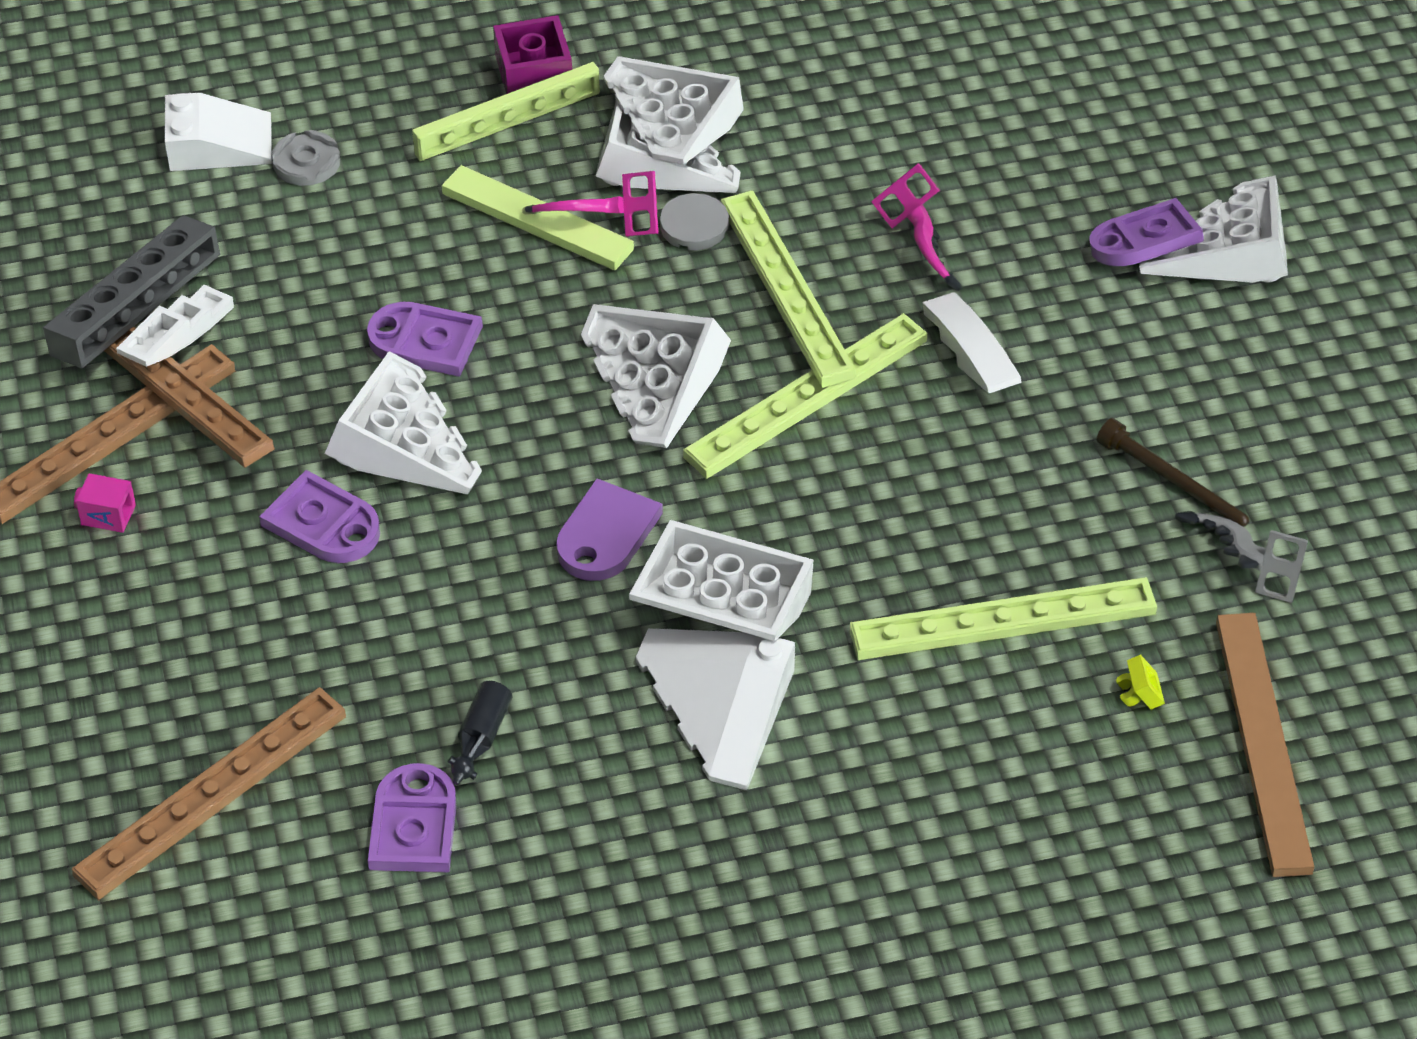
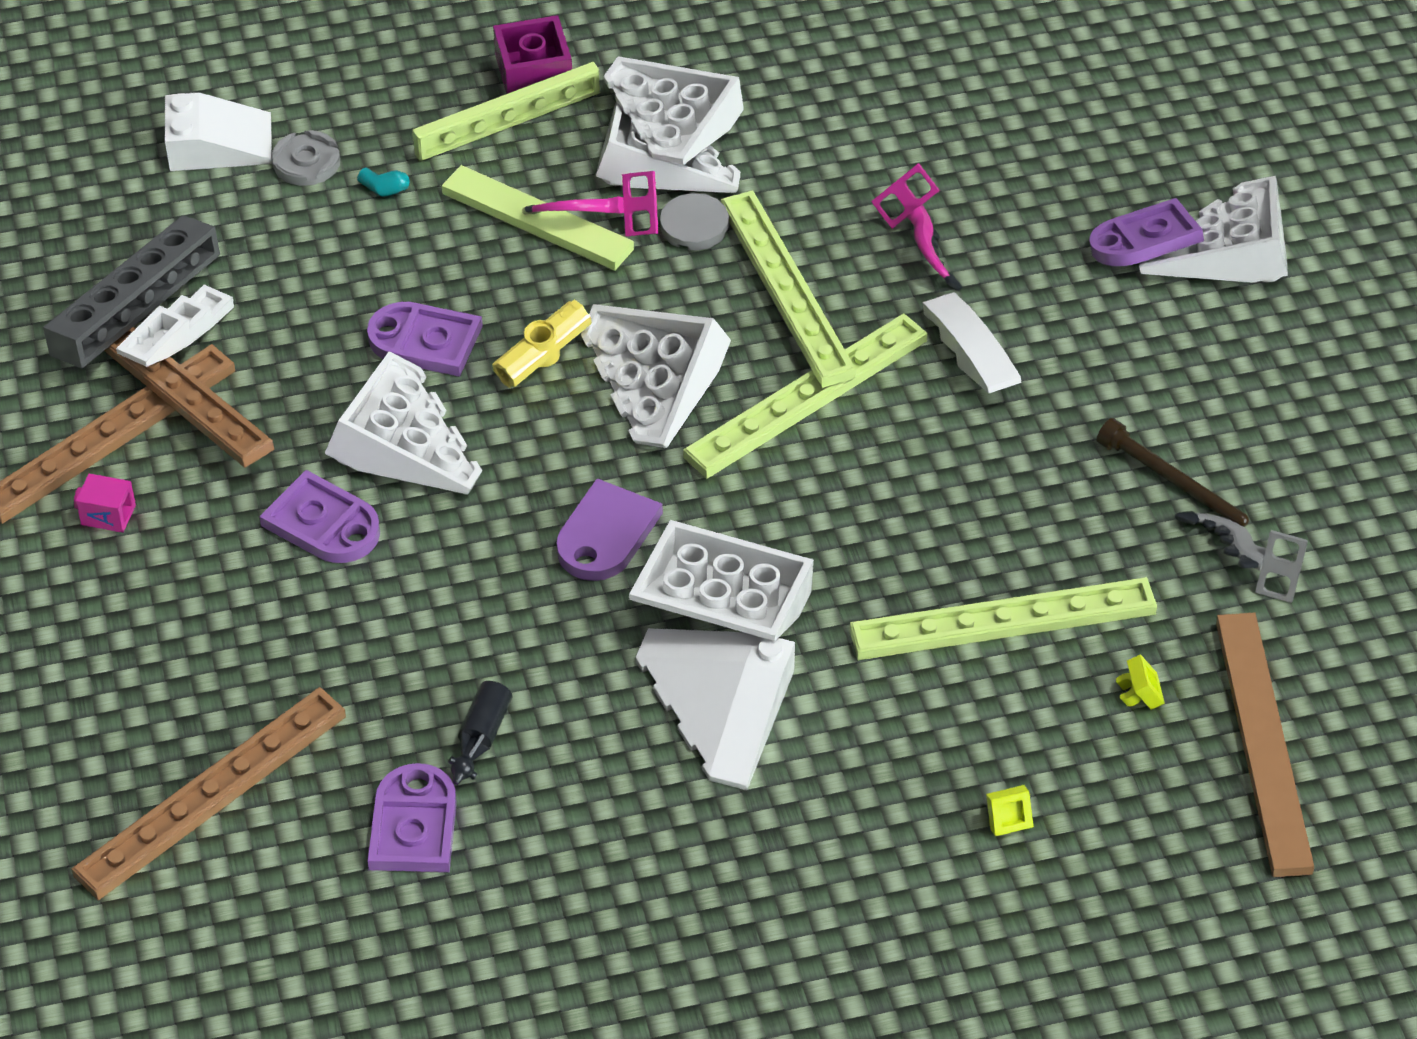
none -> teal arm [357,167,410,197]
none -> light yellow piece [492,299,592,388]
none -> neon yellow tile [986,785,1034,836]

